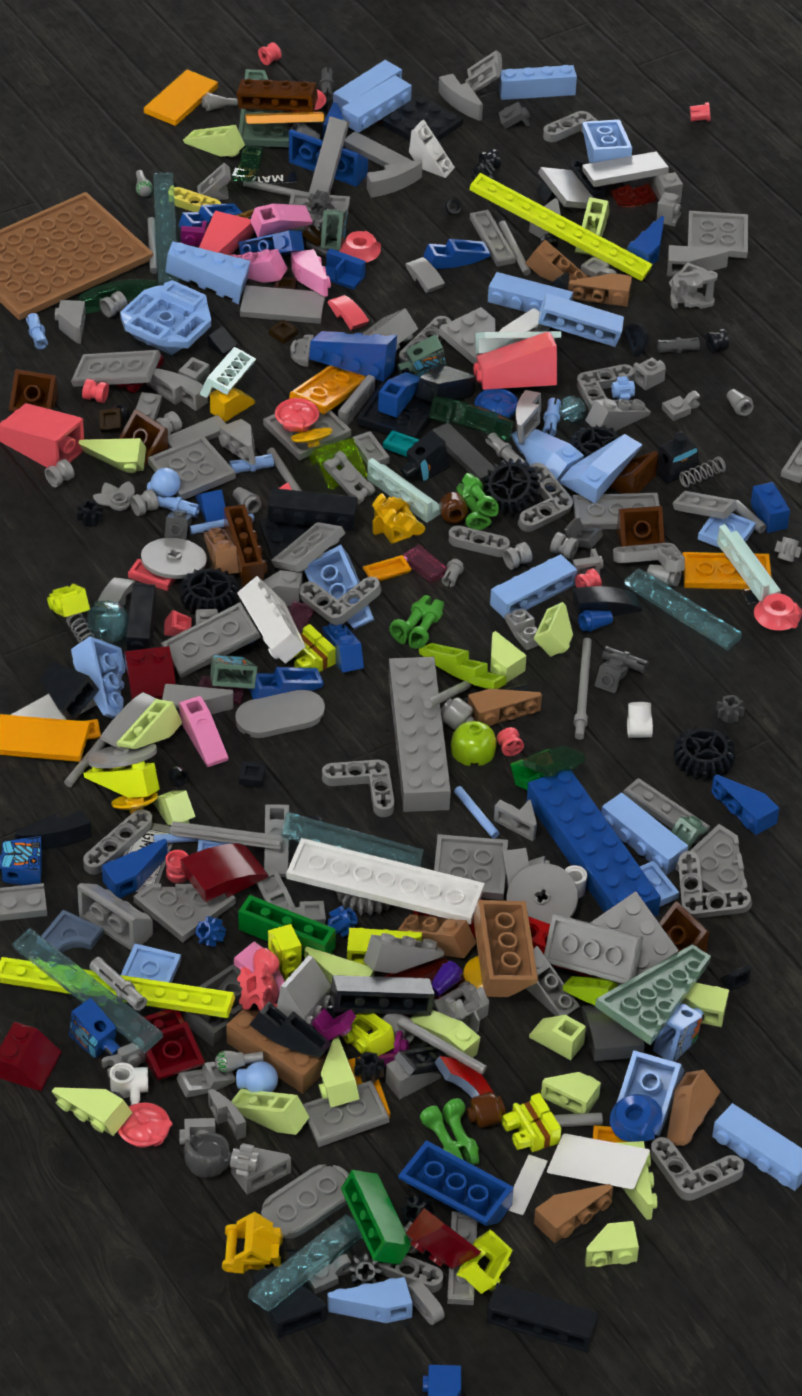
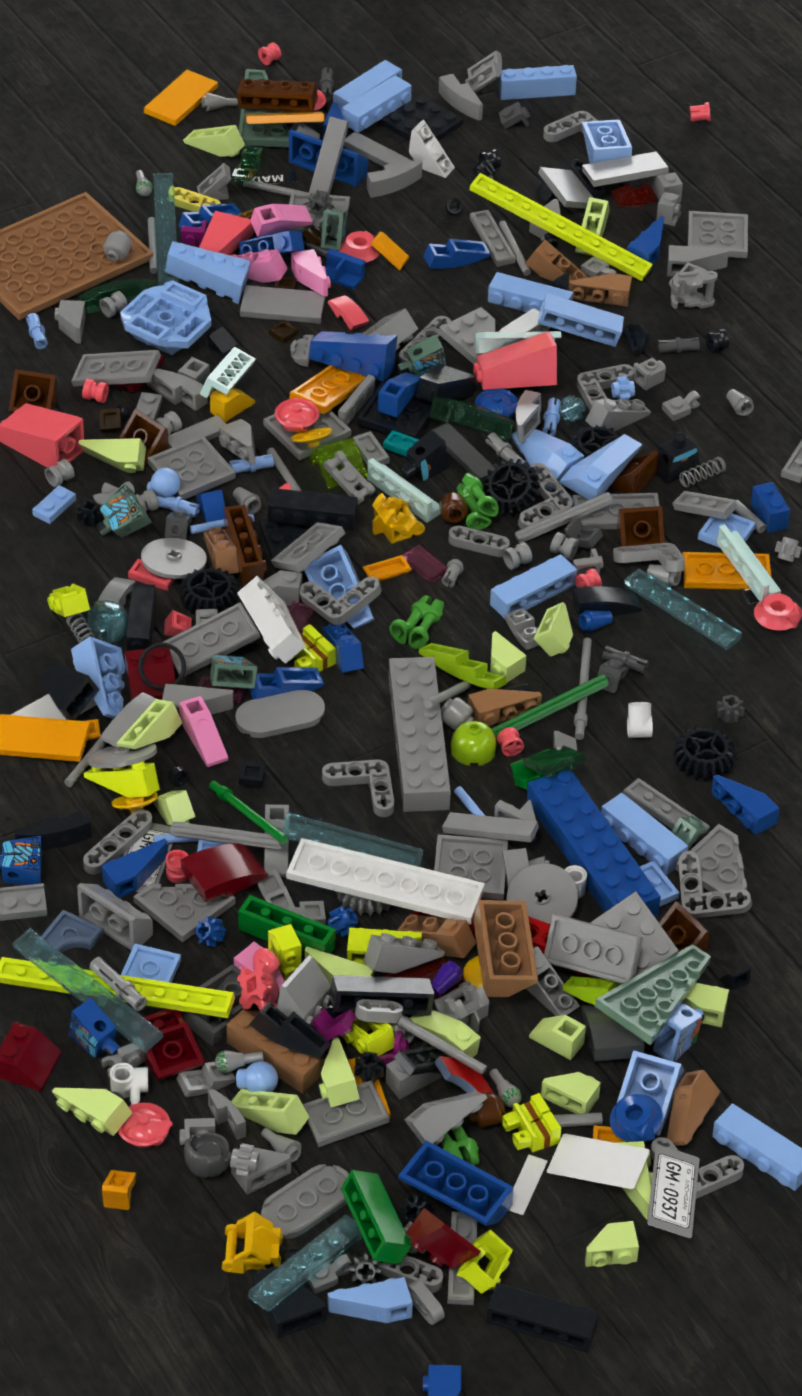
light grey slope [405,257,445,294] -> none
medium nougat slope [534,1184,613,1243] -> none
none -> light blue plate [32,485,76,524]
none -> torso [96,484,152,537]
none -> light orange slope [102,1170,136,1210]
none -> light grey head [103,230,132,261]
none -> black tyre [138,643,186,691]
none -> green bar [209,780,288,844]
none -> light grey cone [261,1128,301,1162]
none -> light grey beam [355,999,403,1023]
none -> light orange tile [370,232,409,271]
none -> light grey slope [404,1091,487,1145]
none -> light grey tile [442,812,539,842]
none -> light grey piece [489,1069,522,1108]
none -> green axle [491,674,609,741]
none -> light grey axle [515,492,613,543]
none -> light grey slope [553,731,577,758]
none -> sticker [647,1144,700,1238]

